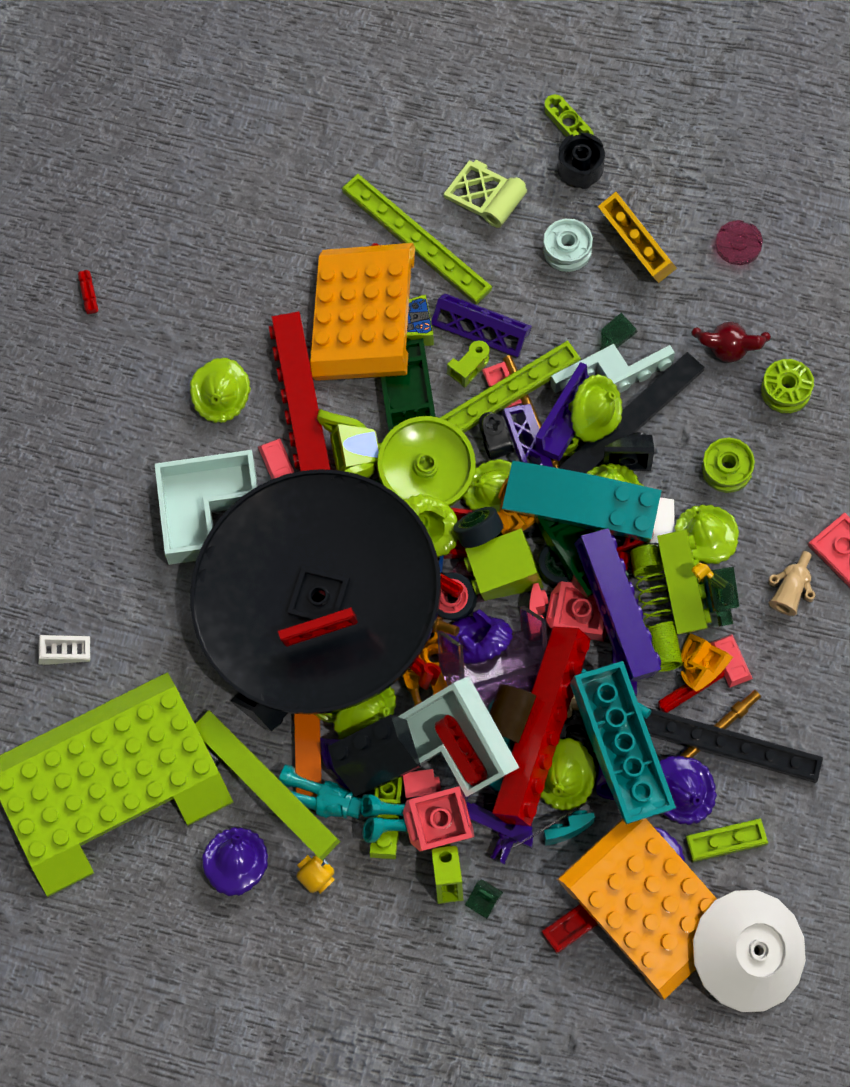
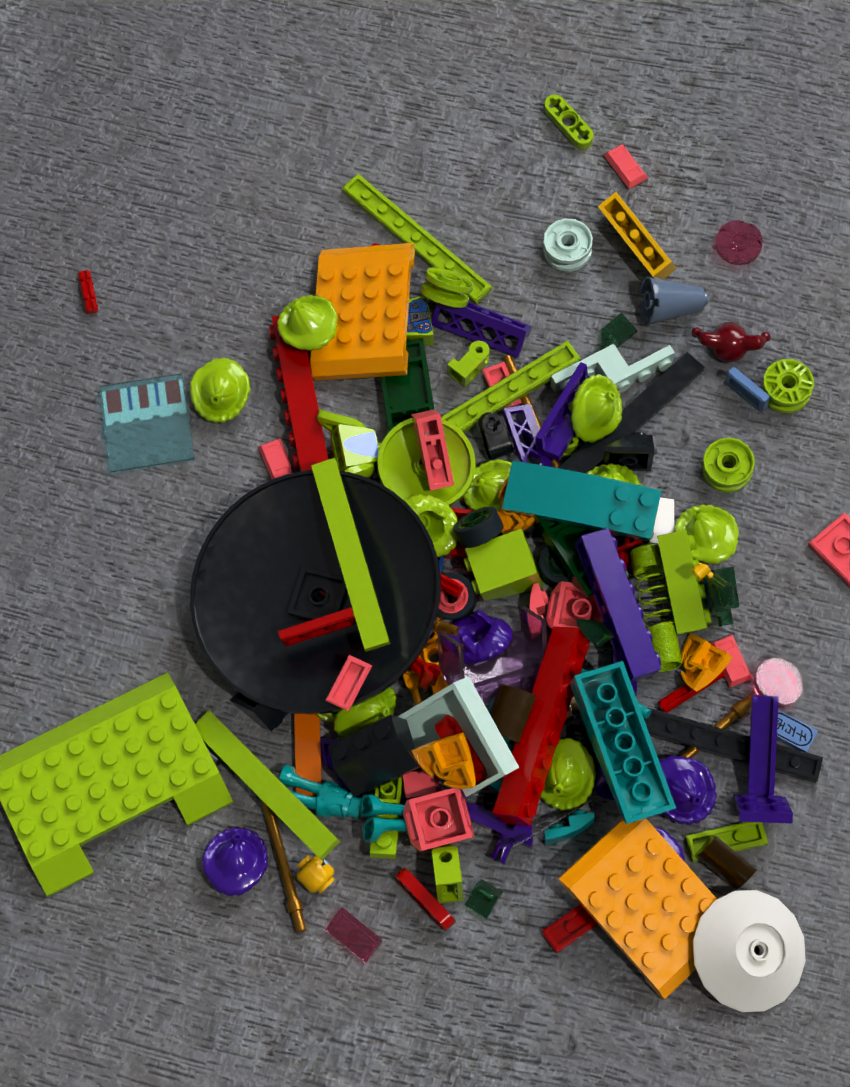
white slope [38,635,90,665] -> none
light aqua piece [155,450,258,565] -> none
yellowish green piece [444,160,527,228] -> none
black brick [558,133,605,189] -> none
tan piece [768,551,815,616] -> none
none -> clear light blue piece [100,373,194,473]
none -> pearl gold bar [260,799,307,933]
none -> lime piece [277,295,337,350]
none -> lime tile [311,458,390,652]
none -> coral tile [326,655,372,712]
none -> clear pink slope [326,907,383,963]
none -> red beam [394,867,456,932]
none -> coral slope [411,409,454,491]
none -> light orange brick [412,732,476,789]
none -> lime wheel [420,267,474,308]
none -> clear green slope [576,619,612,648]
none -> coral tile [603,144,648,189]
none -> sand blue cone [640,276,708,324]
none -> dark brown brick [695,835,757,889]
none -> medium blue tile [726,366,770,412]
none -> dark purple bracket [734,695,793,823]
none -> clear pink tile [753,658,803,708]
none -> medium blue tile [777,710,818,752]

